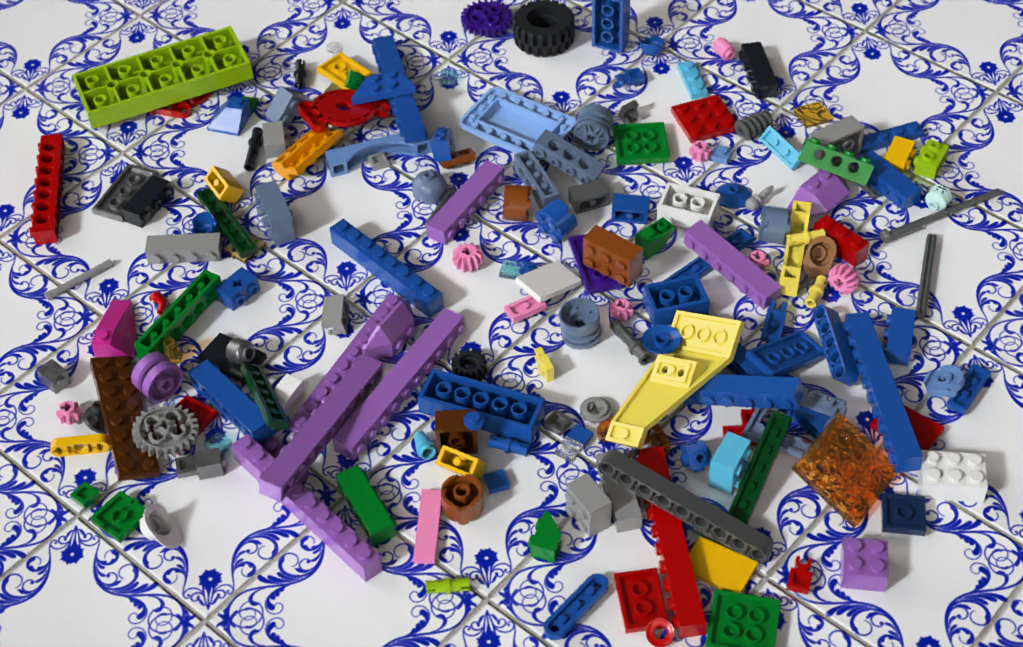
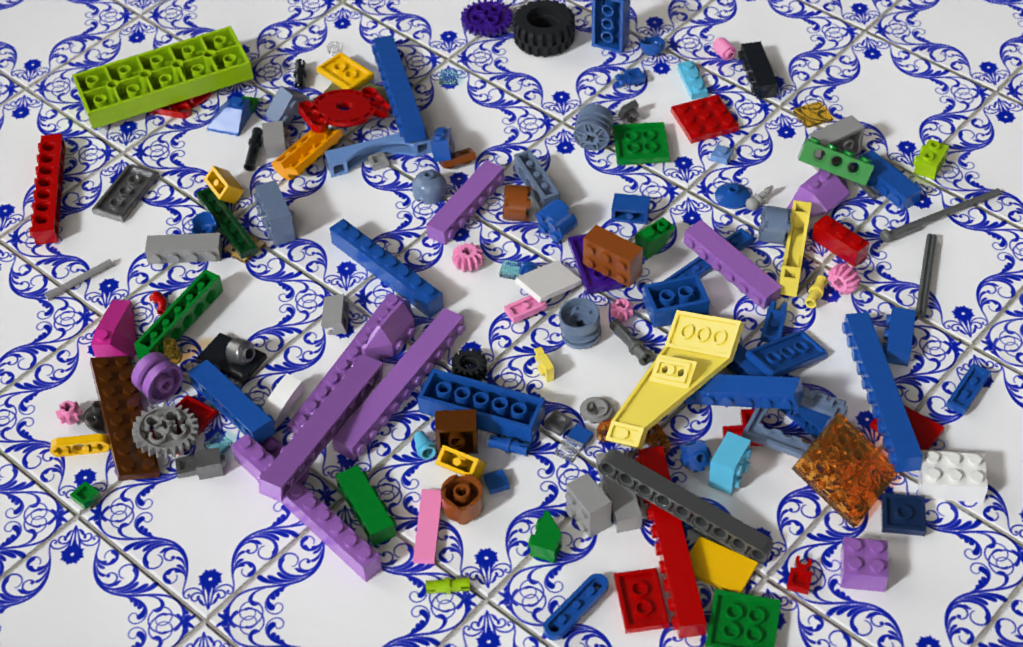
flat silver brick [36,359,71,394] -> none
green plate [90,490,145,543] -> none
black brick [121,175,173,228] -> none
white piece [140,504,182,549] -> none
blue brick [215,267,260,311] -> none
dark green plate [240,362,289,430] -> none
green plate [344,70,366,90] -> none
blue wing [351,70,417,105] -> none
flat silver bar [424,189,454,227] -> none
light blue wedge [459,87,576,160] -> none
blue plate [464,411,484,431] -> none
sand blue brick [532,129,606,184] -> none
dark grey brick [568,178,610,214] -> none
blue dish [642,325,681,354] -> none
red piece [646,618,674,647] -> none
white brick [657,182,720,229] -> none
bright pink gear [689,140,711,162] -> none
dark green plate [728,411,792,525] -> none
dark grey piece [734,109,773,140] -> none
bright pink gear [747,250,769,271] -> none
medium azure plate [759,125,801,171] -> none
light yellow pin [786,229,826,246] -> none
medium nougat piece [802,236,837,280] -> none
blue beam [813,304,859,386] -> none
blue plate [861,121,925,154] -> none
yellow brick [884,136,917,174] -> none
medium blue plate [924,365,966,398] -> none
light aqua head [925,184,953,211] -> none

